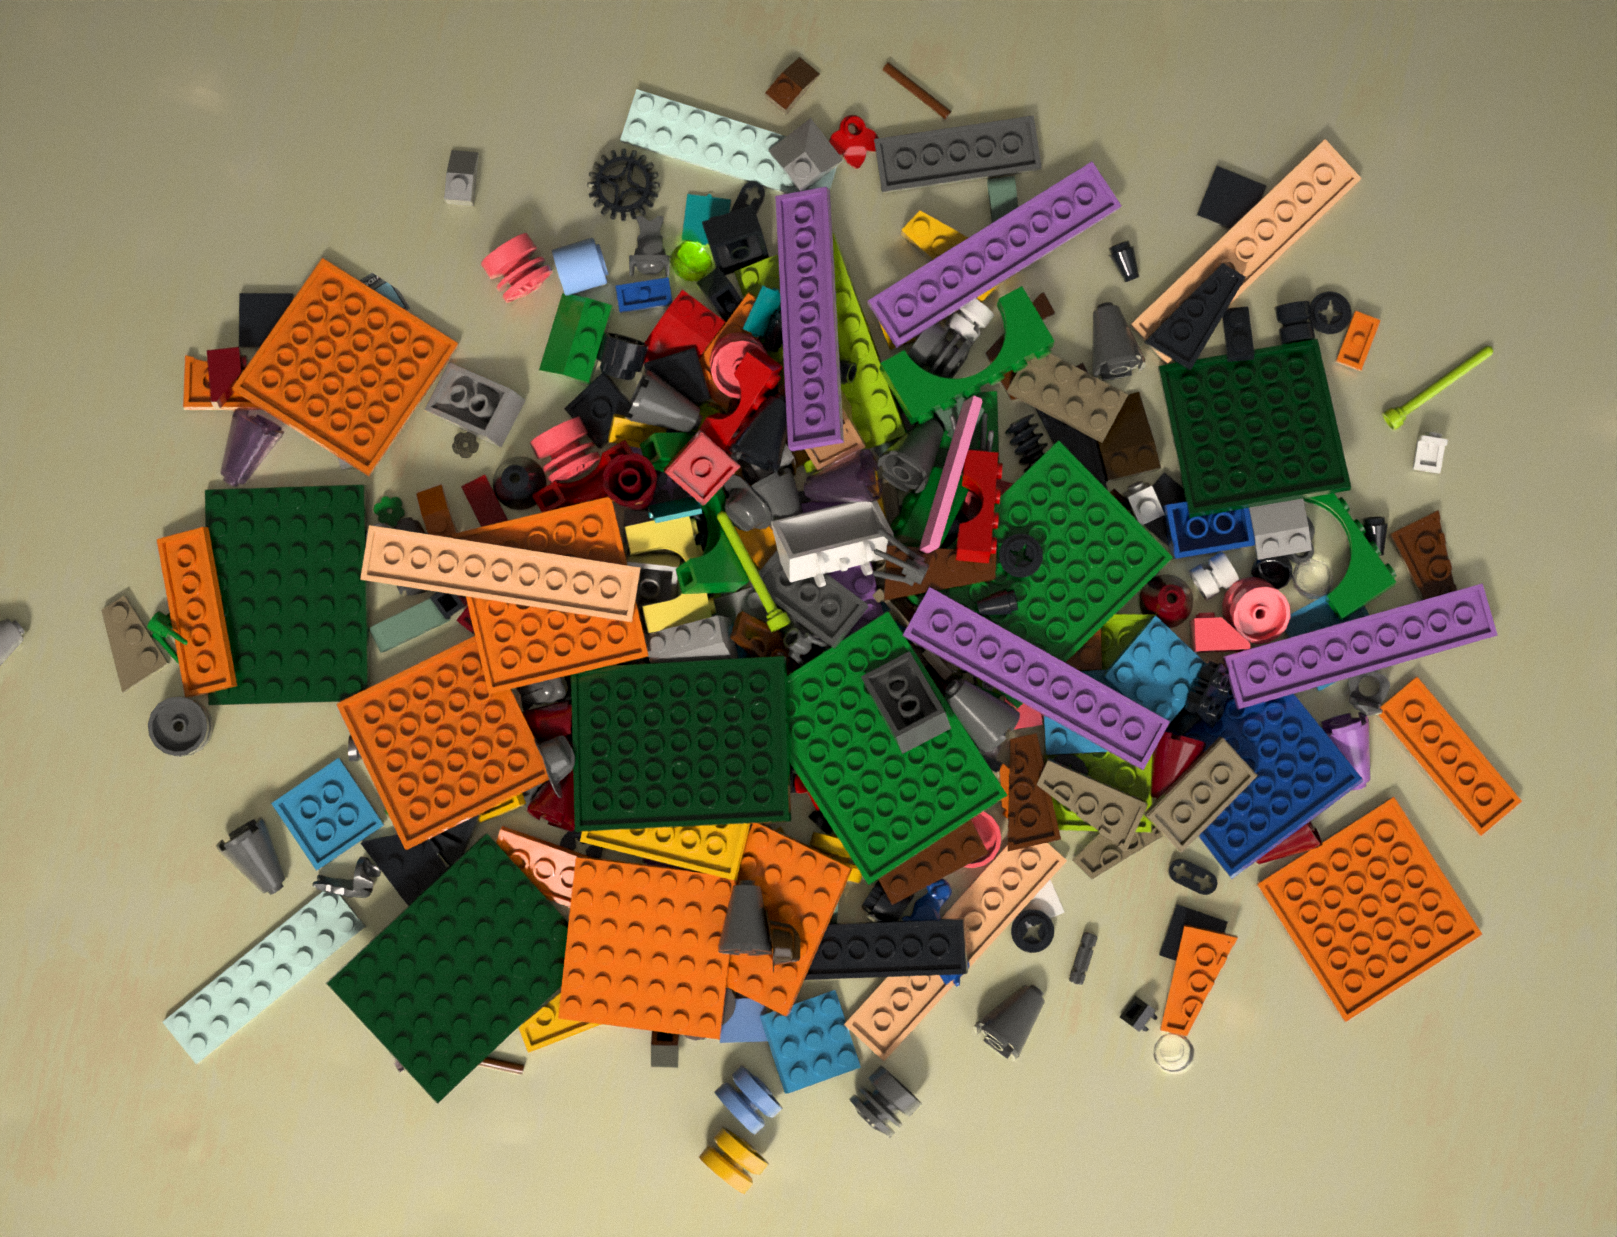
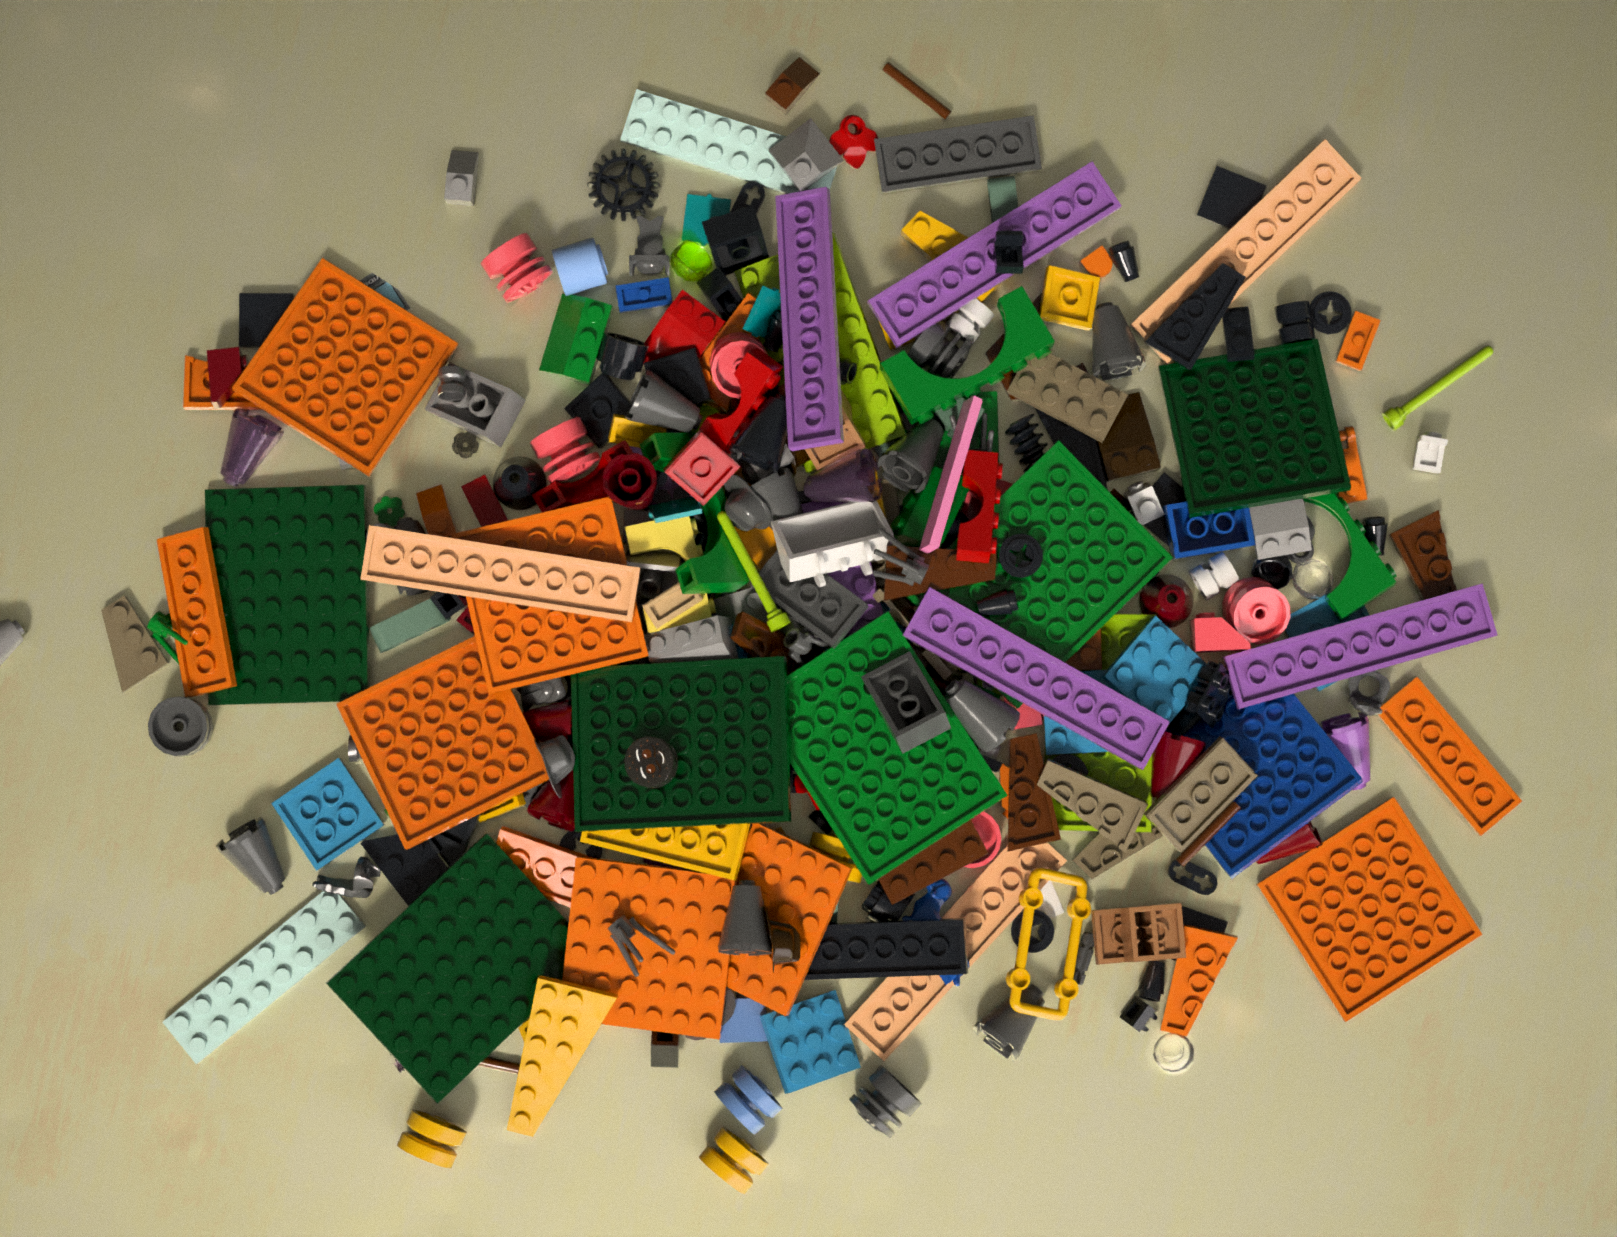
none -> yellow wheel [397,1109,467,1168]
none -> flat silver wheel [438,366,465,401]
none -> yellow wing [507,975,619,1137]
none -> dark grey plant [608,915,675,977]
none -> clear smoke head [624,736,678,788]
none -> tan tile [642,583,703,629]
none -> black bracket [993,230,1024,274]
none -> yellow bar [1006,868,1091,1020]
none -> yellow plate [1038,265,1100,331]
none -> orange tile [1080,246,1112,278]
none -> medium nougat bracket [1091,903,1186,965]
none -> black cone [1137,961,1165,1002]
none -> reddish brown bar [1176,801,1241,867]
none -> orange plate [1337,426,1367,504]

